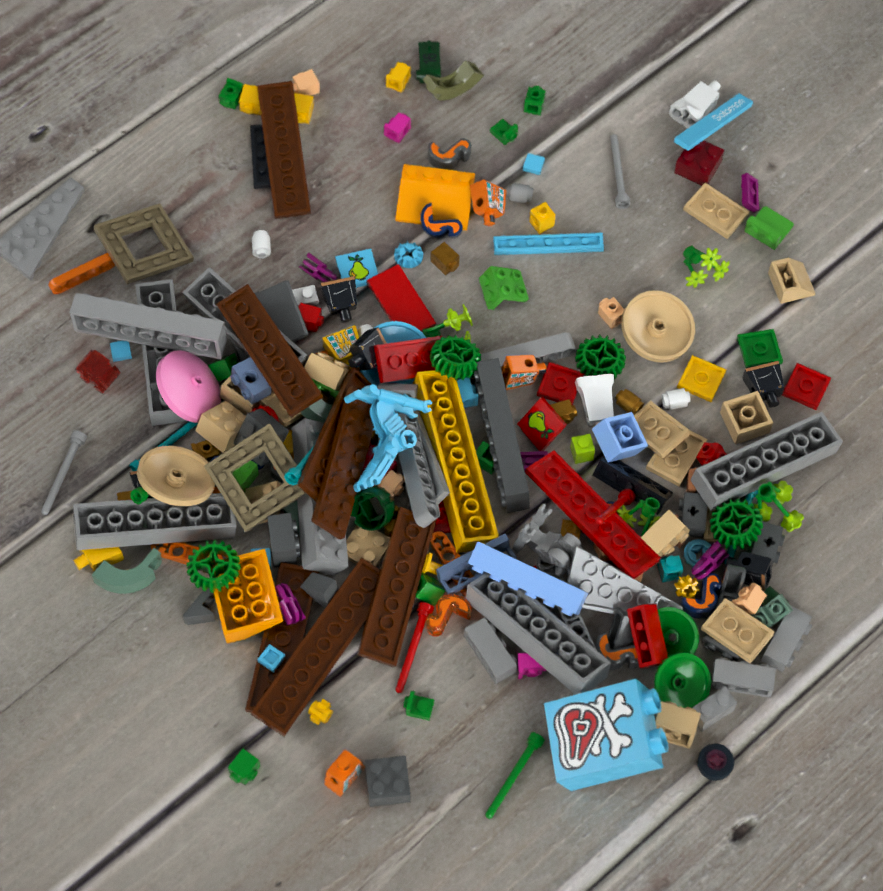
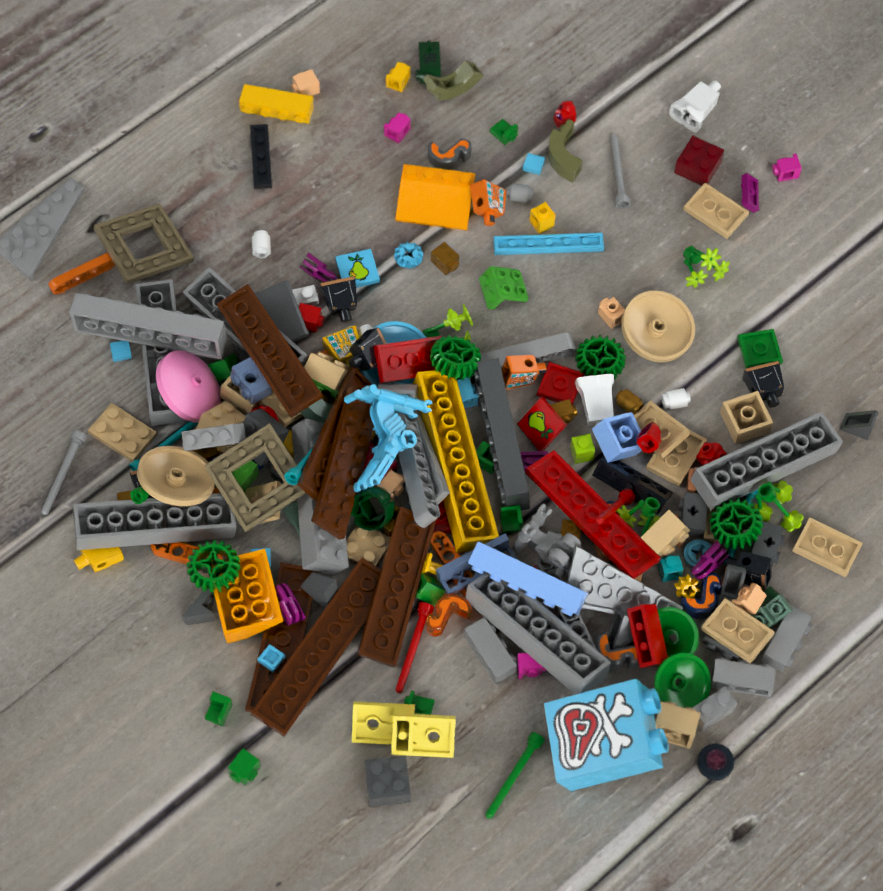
clear red brick [75,349,121,394] -> none
sand green arch [92,548,162,594] -> none
green brick [218,78,244,110] -> none
reddish brown plate [257,81,311,219] -> none
dark grey brick [267,513,301,568] -> none
yellow gear [308,699,333,725] -> none
orange torso [324,749,365,797] -> none
red tile [366,264,436,332] -> none
dark blue animal [421,203,463,238] -> none
green brick [524,86,546,115] -> none
medium azure tile [674,93,753,151] -> none
yellow tile [677,355,727,403] -> none
bright green bracket [744,206,794,250] -> none
tan slope [768,258,816,304] -> none
red tile [782,363,831,410] -> none
none -> tan plate [88,403,157,462]
none -> light grey brick [181,423,246,451]
none -> green panel [205,691,233,727]
none -> light yellow bracket [352,701,455,758]
none -> green panel [500,505,523,534]
none -> olive arch [548,119,583,183]
none -> red rock [553,101,576,128]
none -> red rock [636,422,661,453]
none -> dark pink brick [772,153,802,182]
none -> tan plate [792,517,863,577]
none -> dark grey slope [840,410,879,440]

